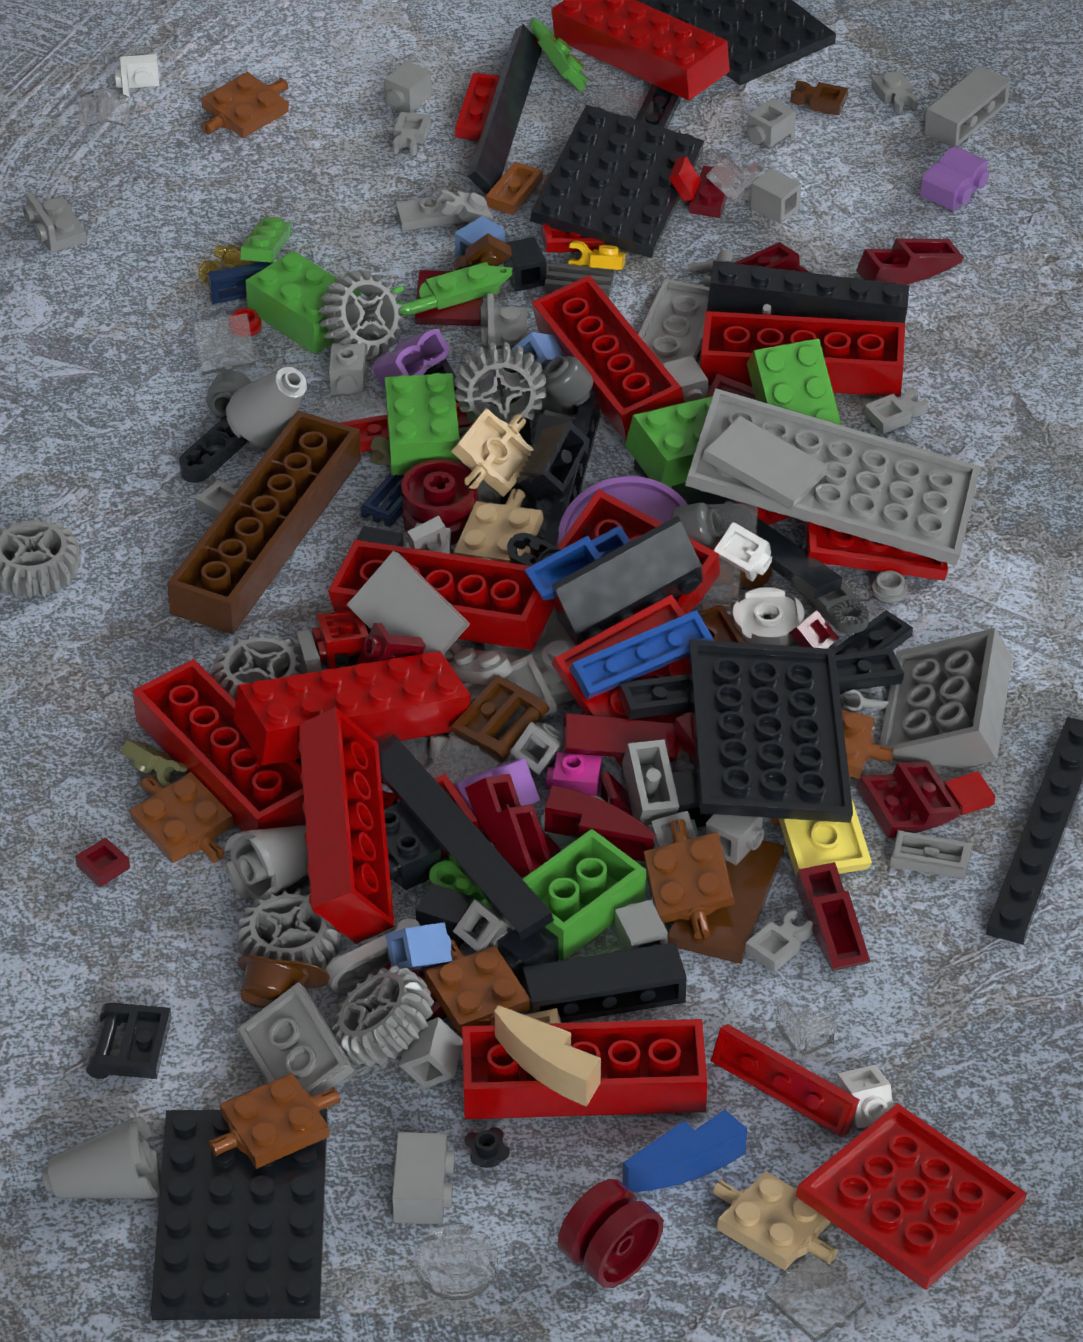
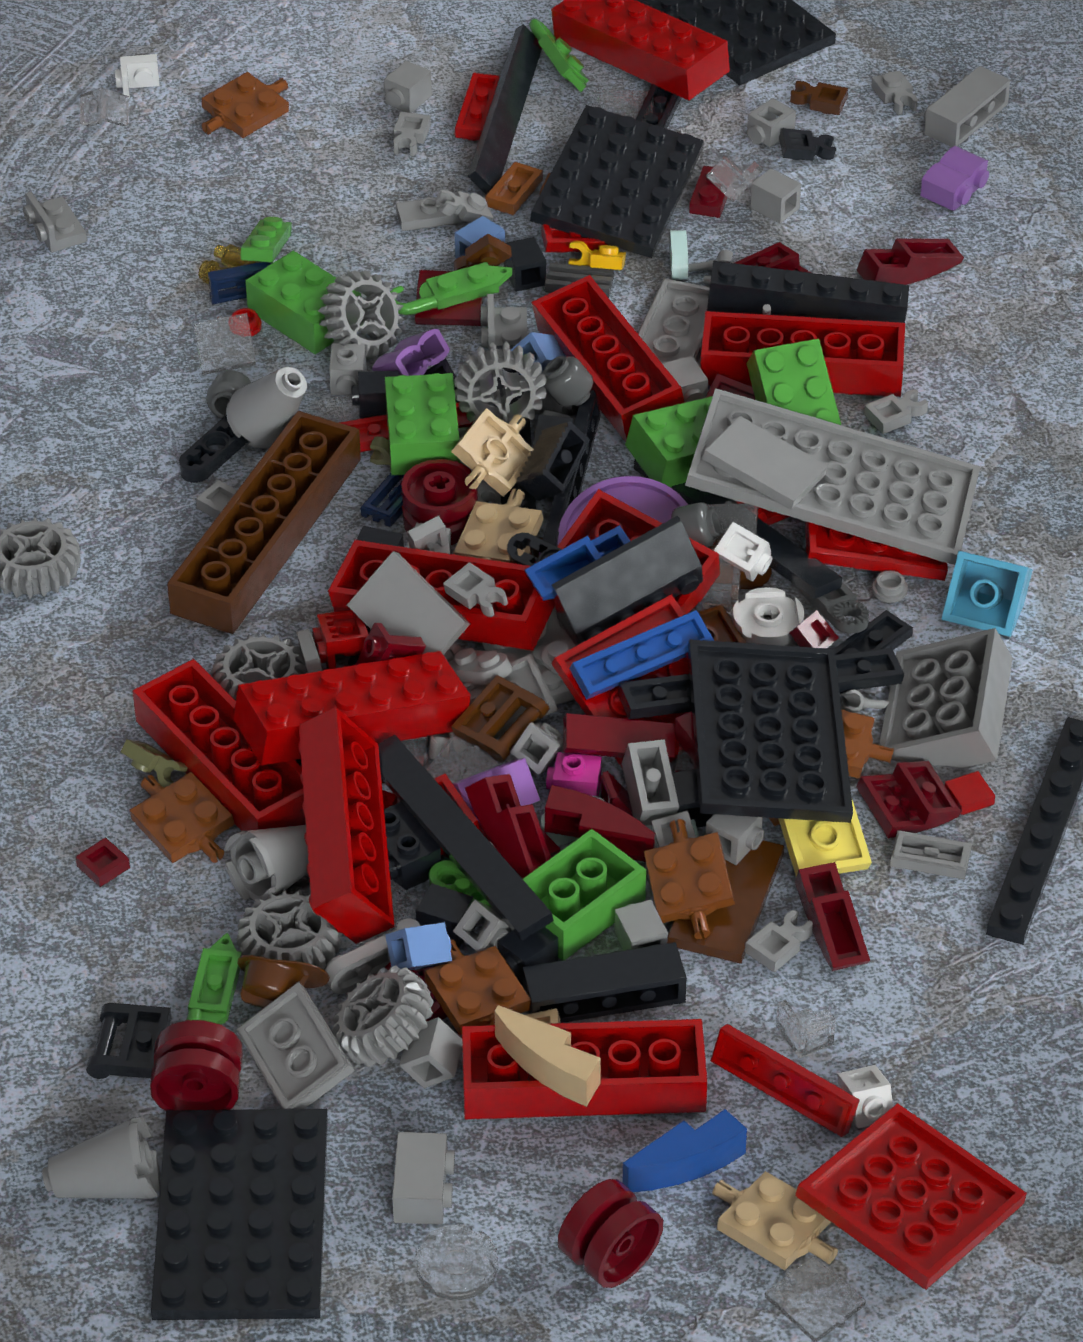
dark orange plate [208,1073,340,1169] -> none
black plate [464,1127,510,1168] -> none
red tile [669,156,701,202] -> none
none -> dark red wheel [150,1020,243,1111]
none -> bright green plate [186,933,242,1025]
none -> black brick [352,370,399,419]
none -> light grey plate [443,562,508,617]
none -> light aqua beam [669,230,688,280]
none -> black plate [779,128,836,161]
none -> medium azure slope [941,551,1033,637]

